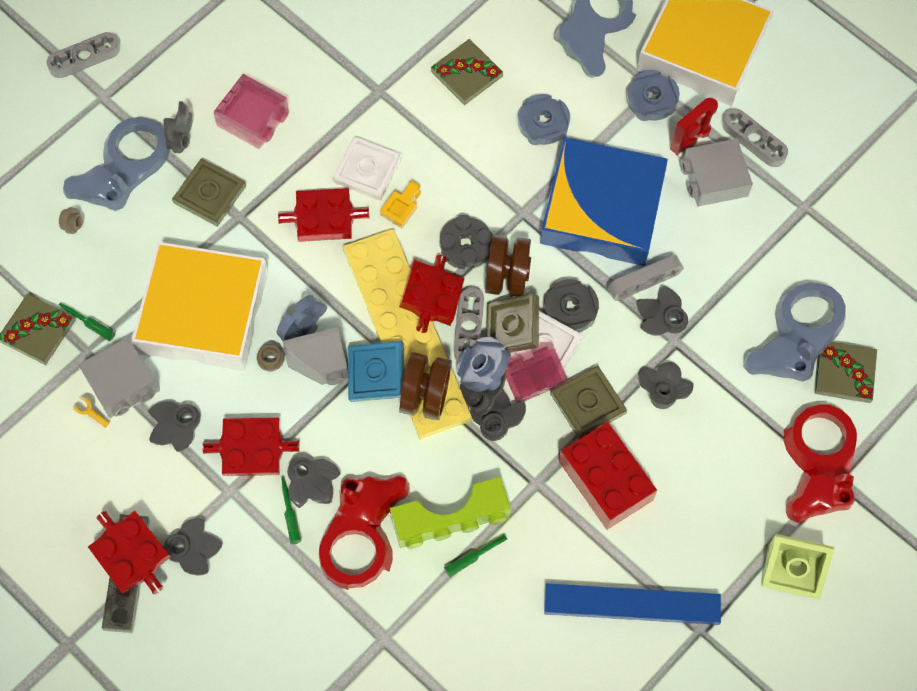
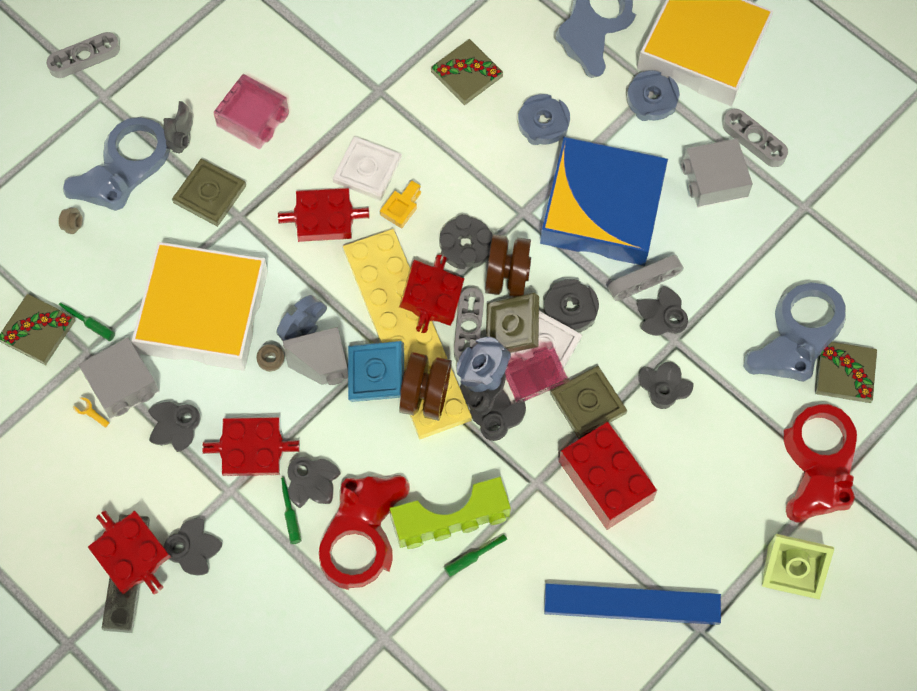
red plate [670,97,718,156] -> none

